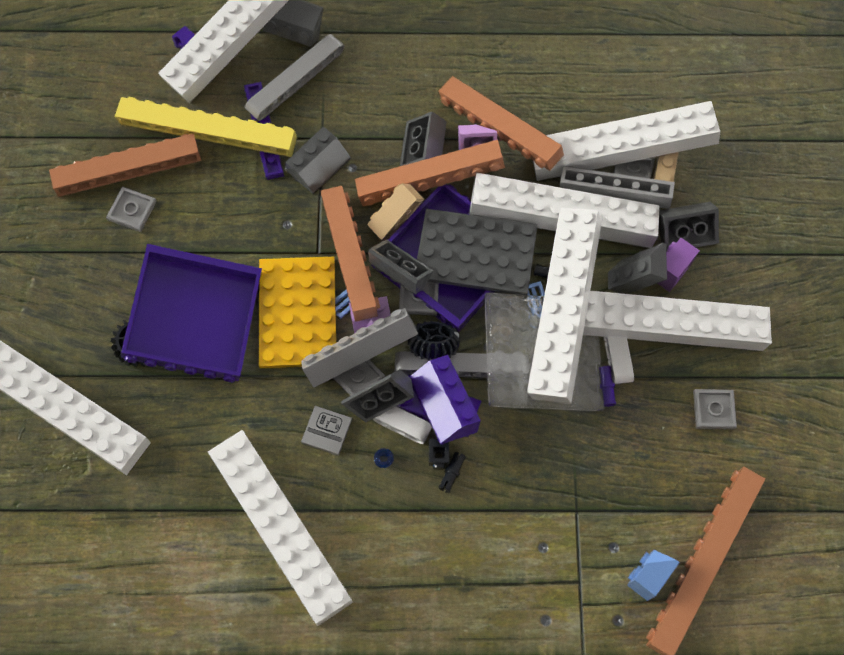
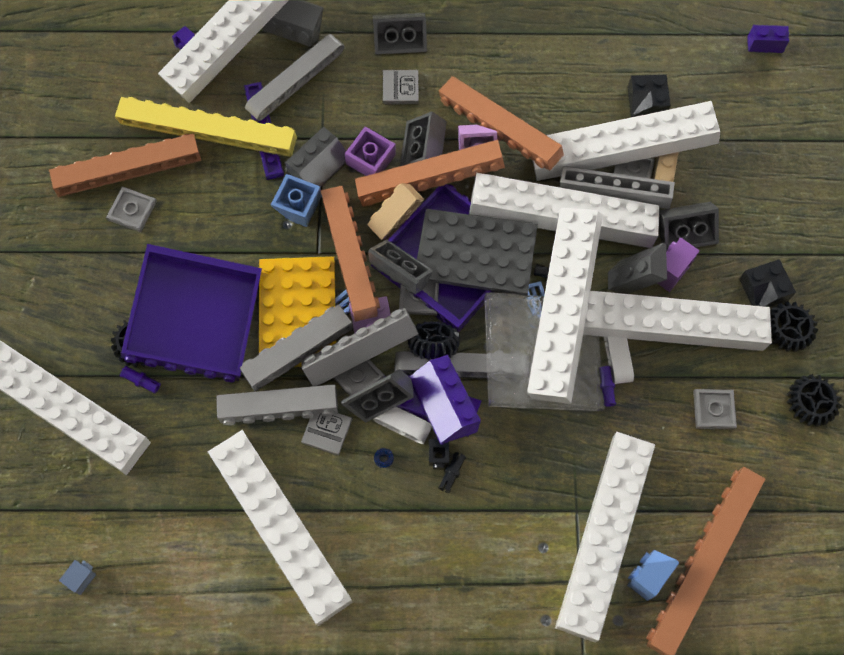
none -> sand blue brick [59,560,96,595]
none -> dark purple pin [120,366,161,394]
none -> light grey brick [217,385,338,425]
none -> light grey brick [240,305,353,392]
none -> medium blue slope [271,174,322,227]
none -> medium lavender brick [345,127,396,176]
none -> dark grey slope [373,13,427,54]
none -> light grey tile [383,70,418,104]
none -> white brick [555,432,655,642]
none -> black slope [627,74,671,118]
none -> black slope [739,259,796,307]
none -> dark purple brick [747,25,789,53]
none -> black gear [770,301,818,352]
none -> black gear [787,374,842,427]

